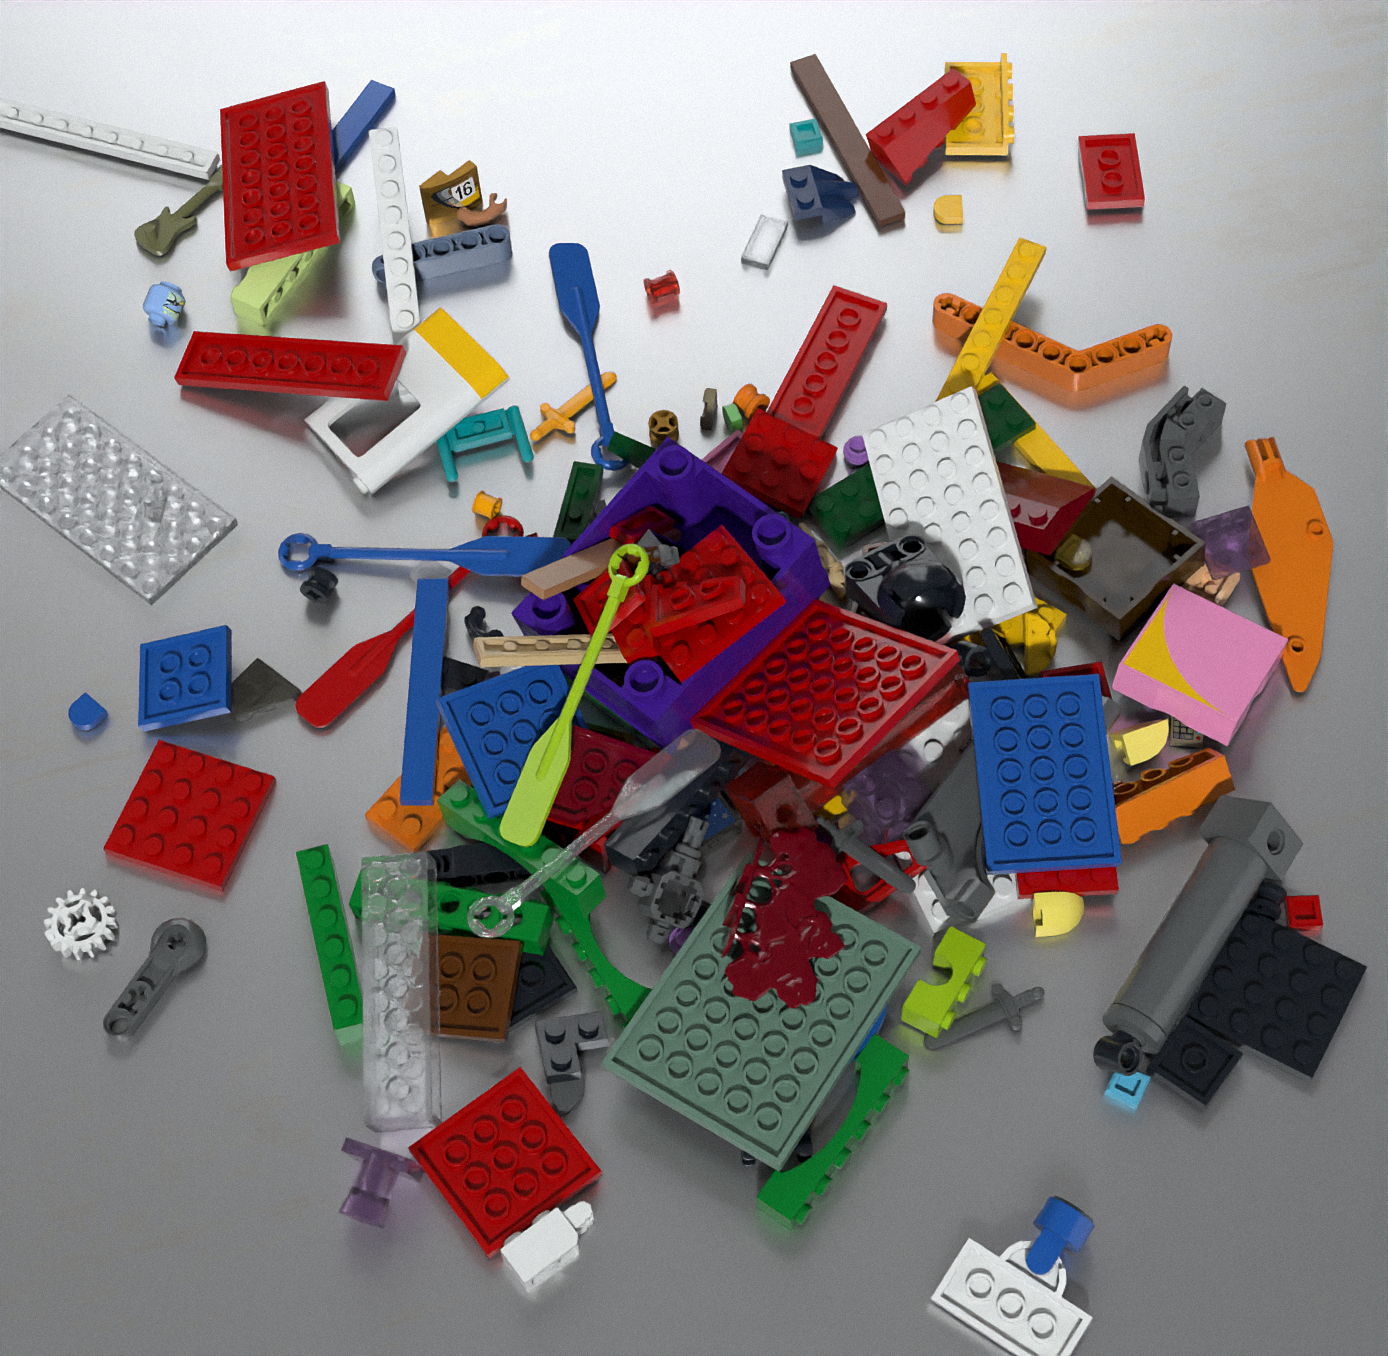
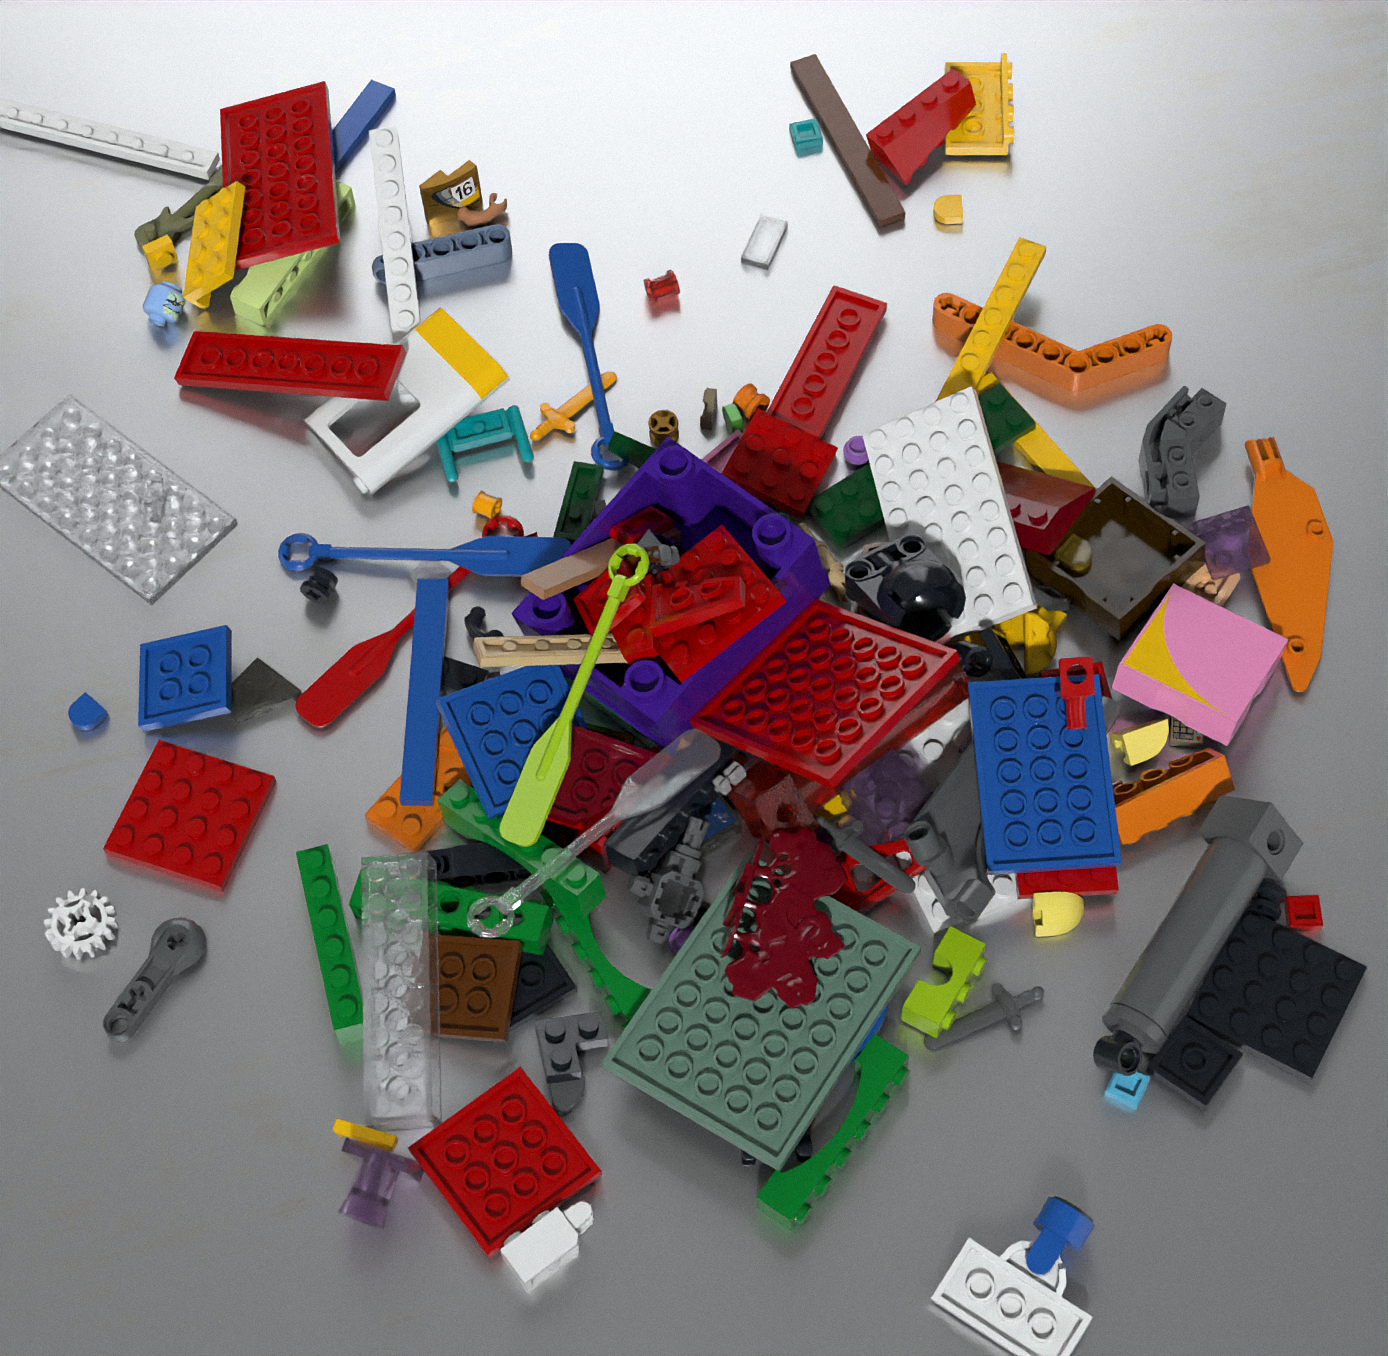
dark blue plate [782,165,859,223] -> none
red plate [1077,133,1145,210] -> none
none -> yellow plate [142,234,178,272]
none -> yellow bracket [183,181,245,309]
none -> yellow tile [332,1118,399,1154]
none -> light grey piece [712,762,746,795]
none -> dark grey tile [1032,585,1071,611]
none -> red bracket [1055,657,1095,729]

